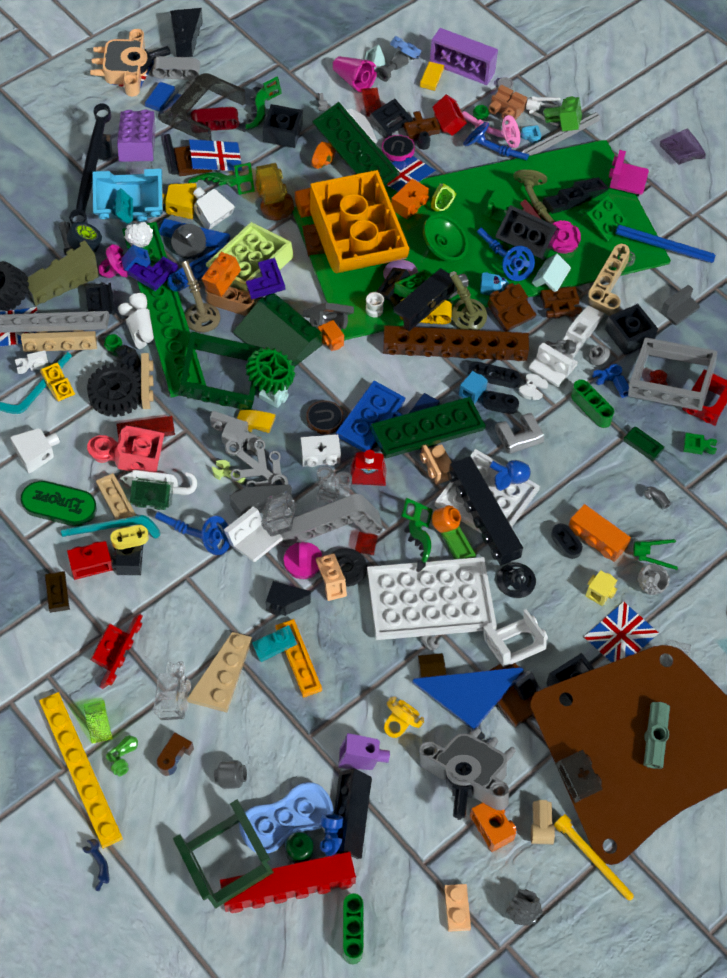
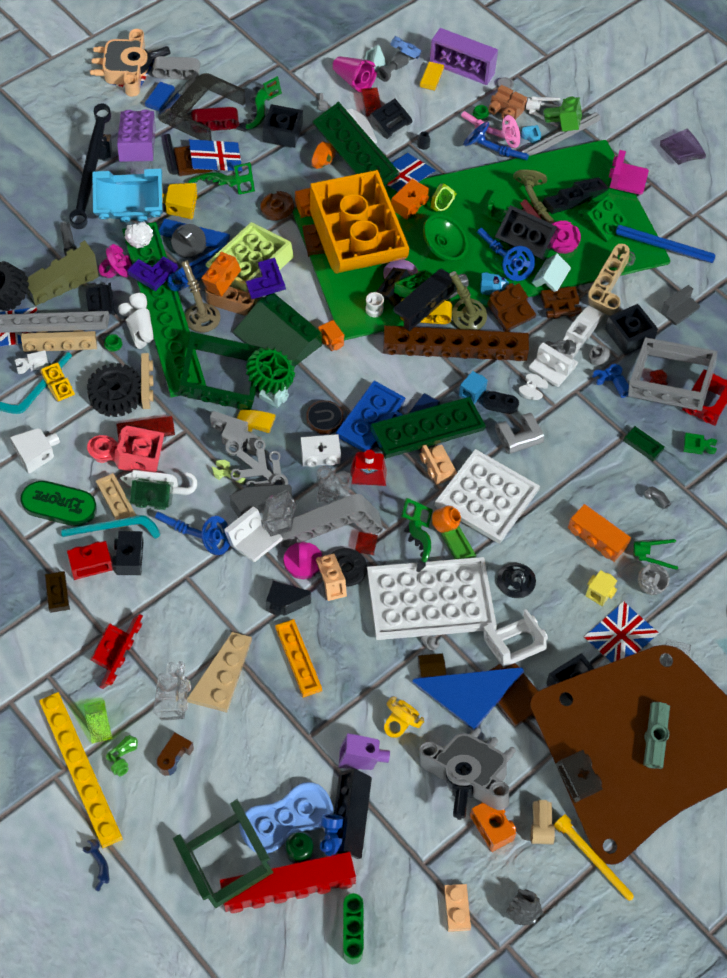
black wheel [66,222,102,253] -> none
black bracket [110,344,141,370] -> none
light yellow beam [111,525,149,549] -> none
teal plate [113,189,133,224] -> none
blue panel [121,245,151,271] -> none
black wedge [170,8,203,57] -> none
white torso [193,187,235,229] -> none
dark grey head [214,760,247,789] -> none
teal plate [252,625,298,662] -> none
clear yellow brick [255,163,287,205] -> none
dark grey piece [303,302,354,330] -> none
tile [382,135,415,161] -> none
reddish brown plate [404,111,440,139] -> none
red brick [432,94,467,136] -> none
black brick [447,456,523,566] -> none
black beam [468,362,521,388] -> none
blue piece [489,460,531,491] -> none
black plate [512,671,540,700] -> none
black plate [551,523,583,559] -> none
green beam [571,379,614,428] -> none

